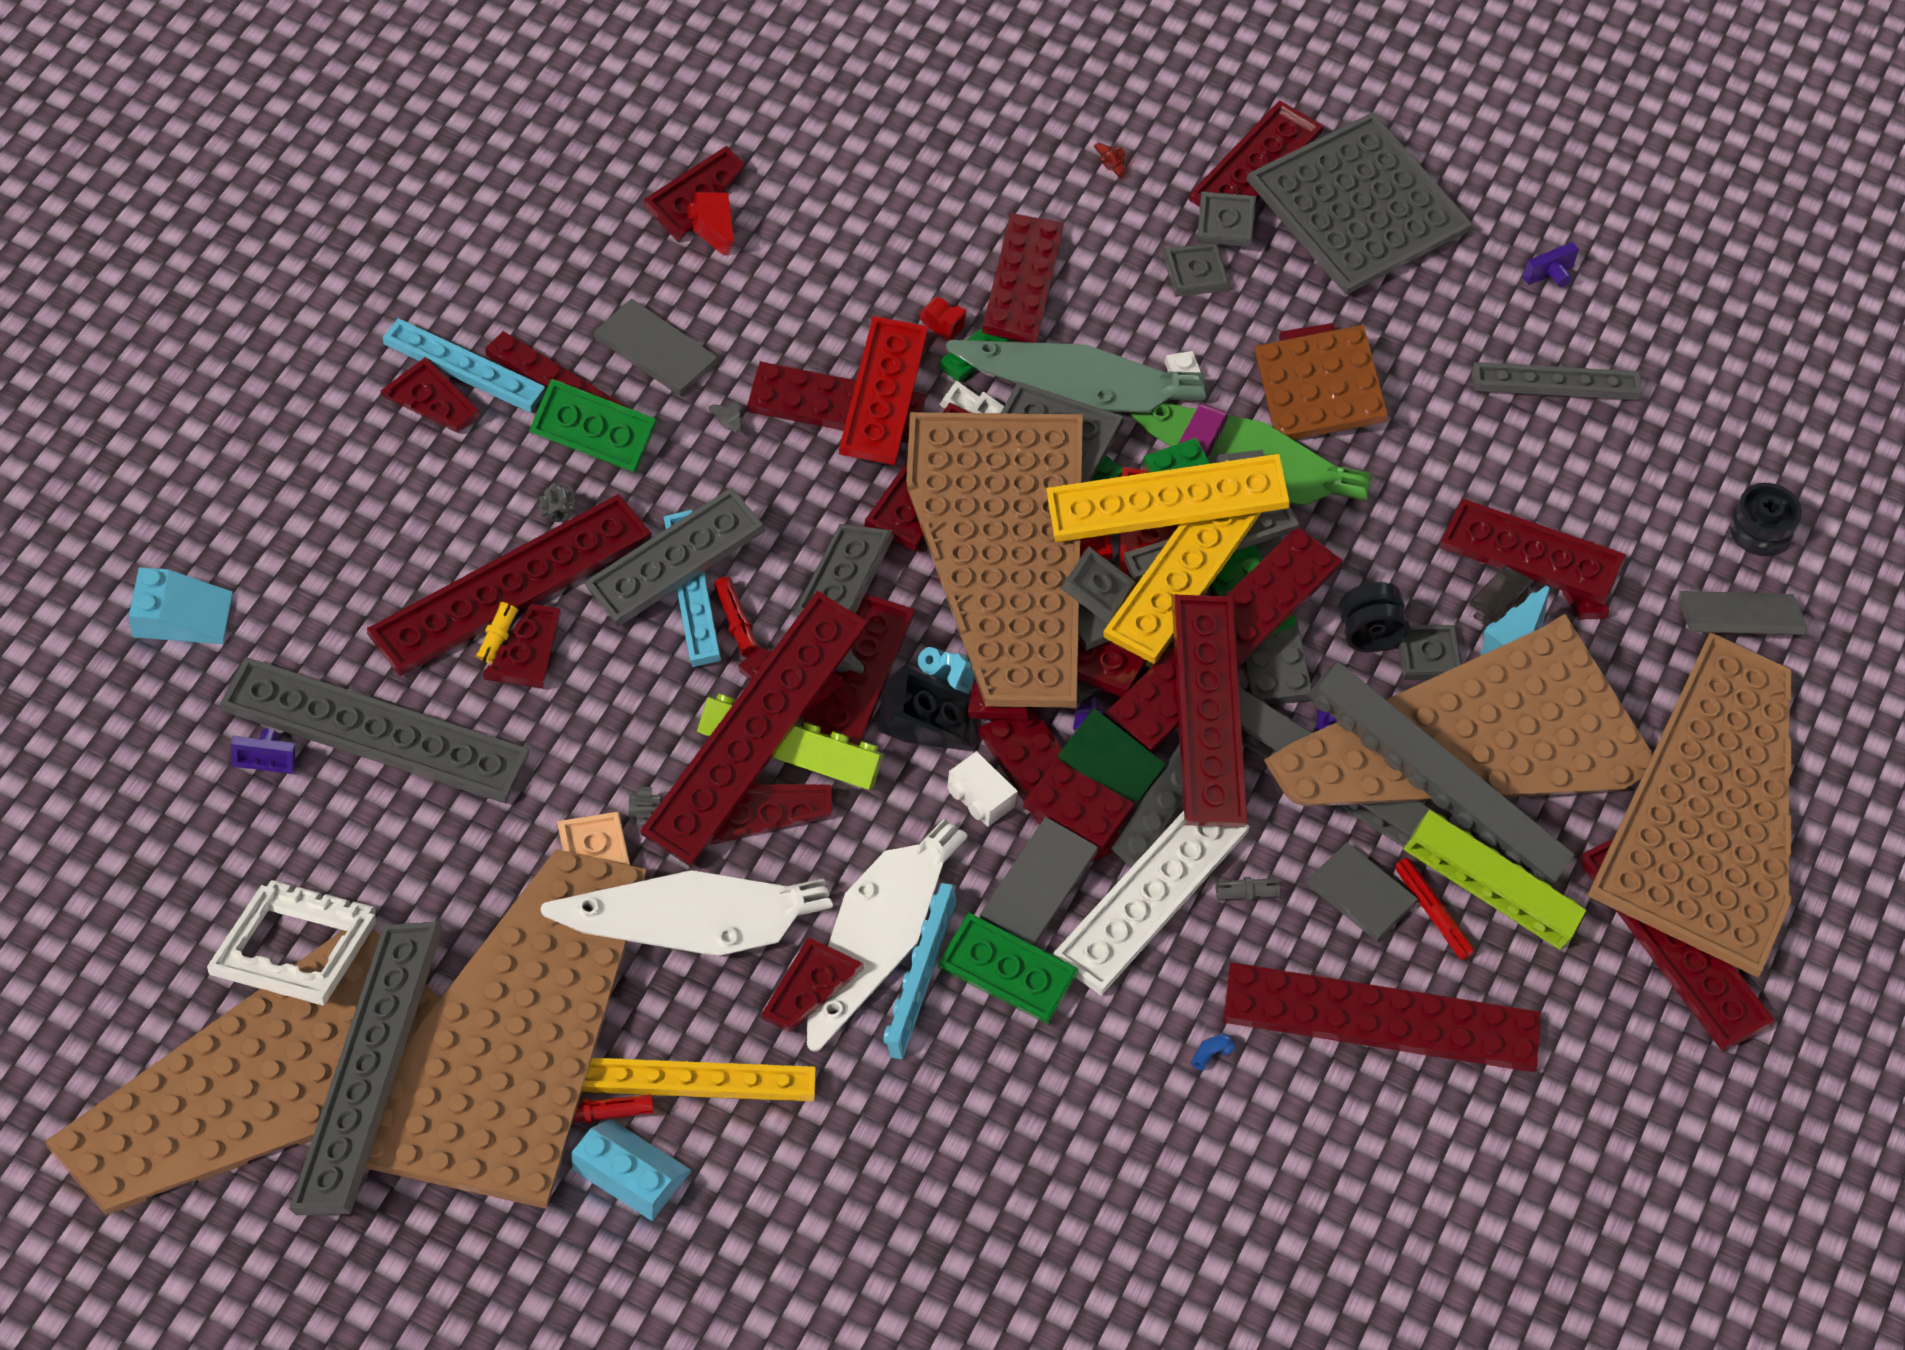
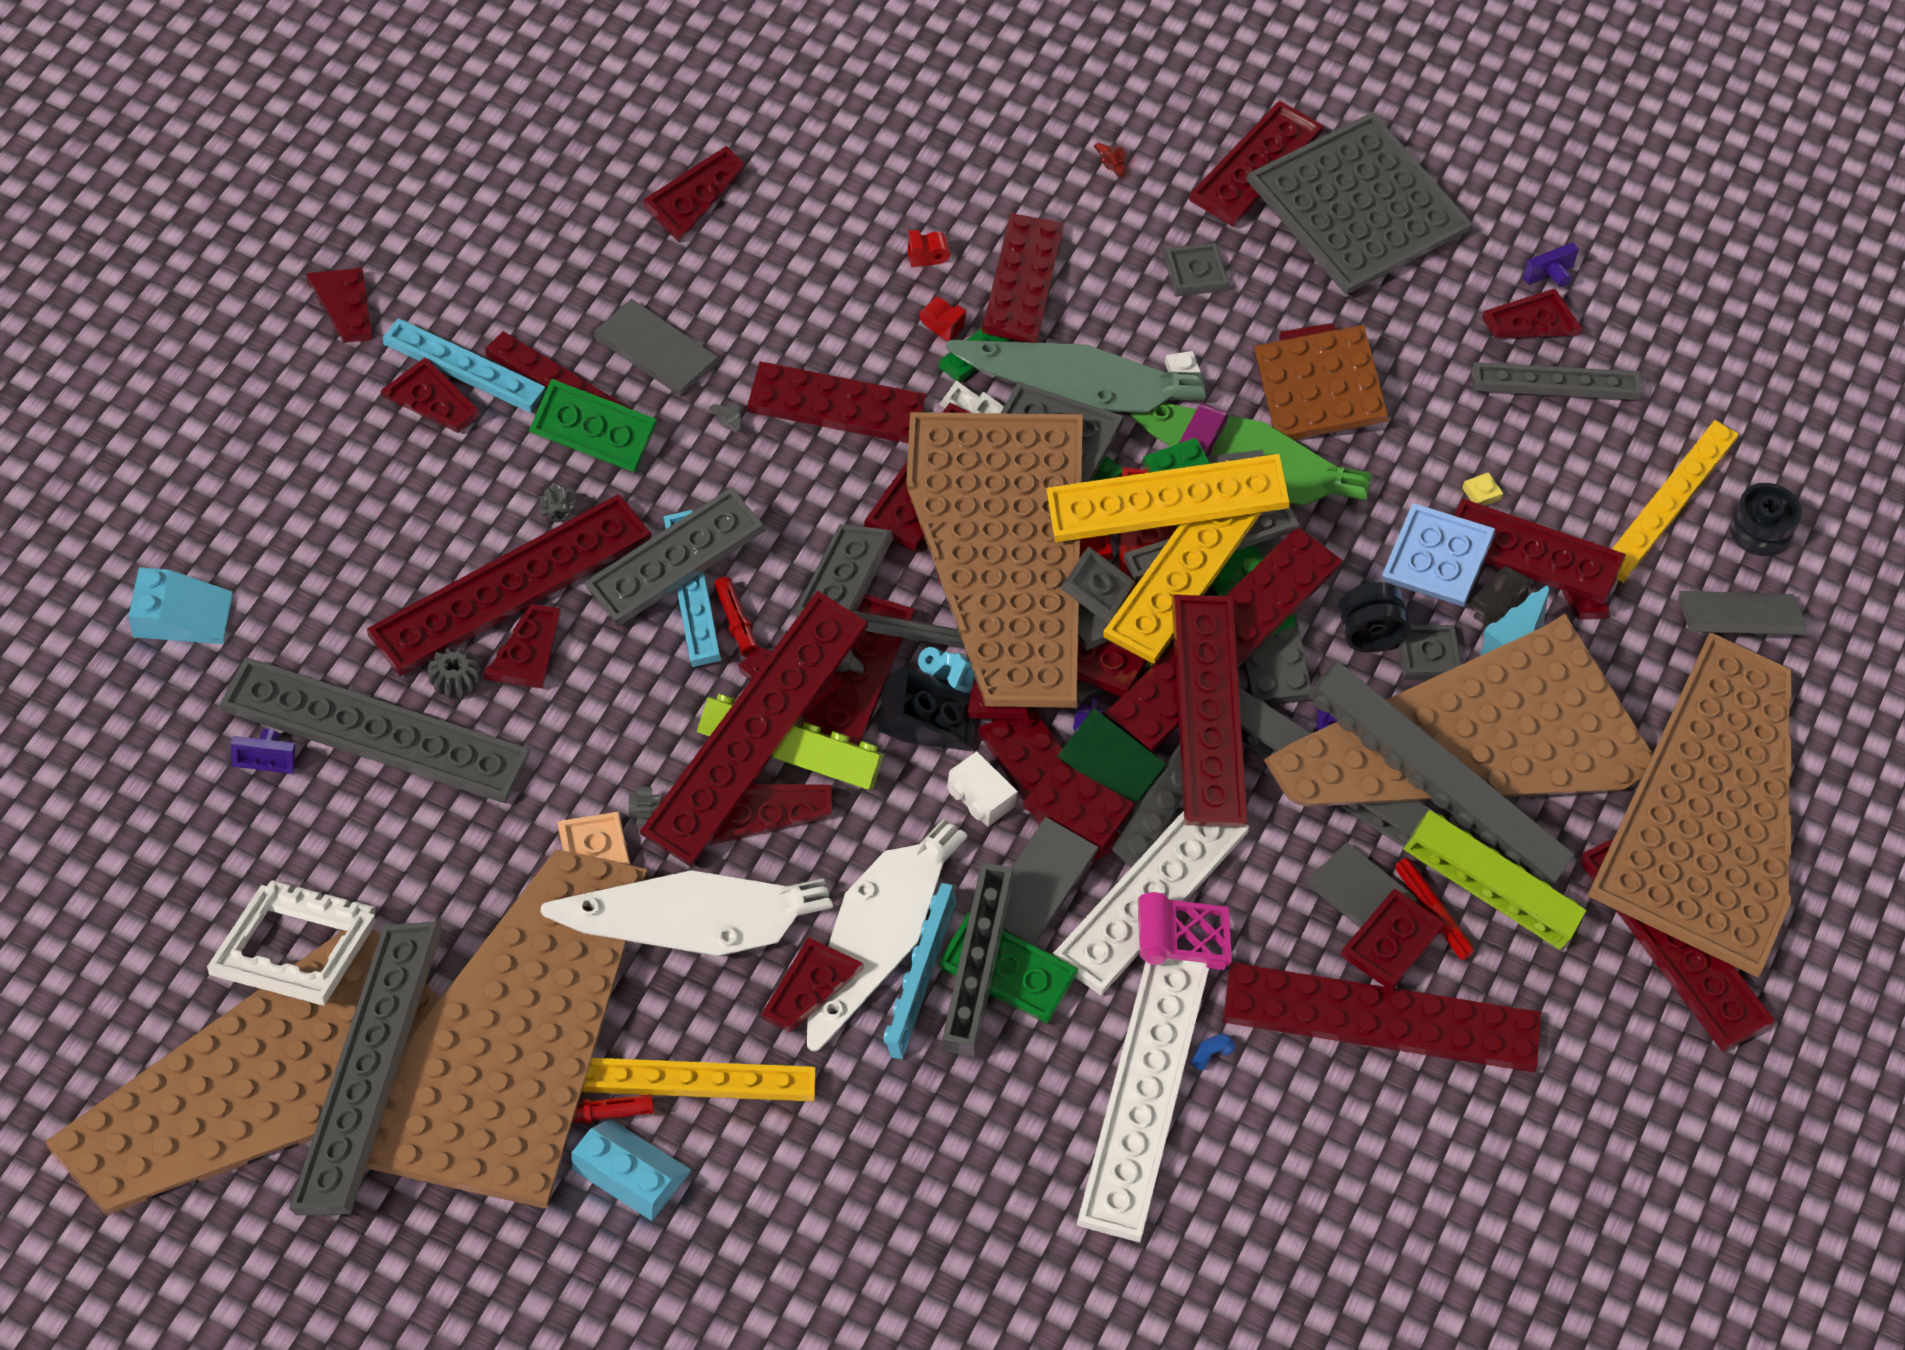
yellow pin [476,602,518,664] -> none
red slope [687,192,734,255] -> none
red plate [839,316,928,465] -> none
dark grey tile [1197,192,1256,247] -> none
dark grey pin [1215,877,1280,902] -> none
none -> dark red wing [306,268,372,343]
none -> dark grey gear [428,647,479,699]
none -> dark grey axle [850,610,964,648]
none -> red leg [907,230,951,267]
none -> dark grey brick [942,862,1014,1057]
none -> white plate [1077,959,1209,1242]
none -> dark pink piece [1137,892,1232,970]
none -> dark red plate [1340,888,1445,991]
none -> light blue plate [1382,503,1495,607]
none -> light yellow plate [1462,472,1503,506]
none -> dark red wing [1482,288,1582,338]
none -> yellow plate [1612,420,1739,583]

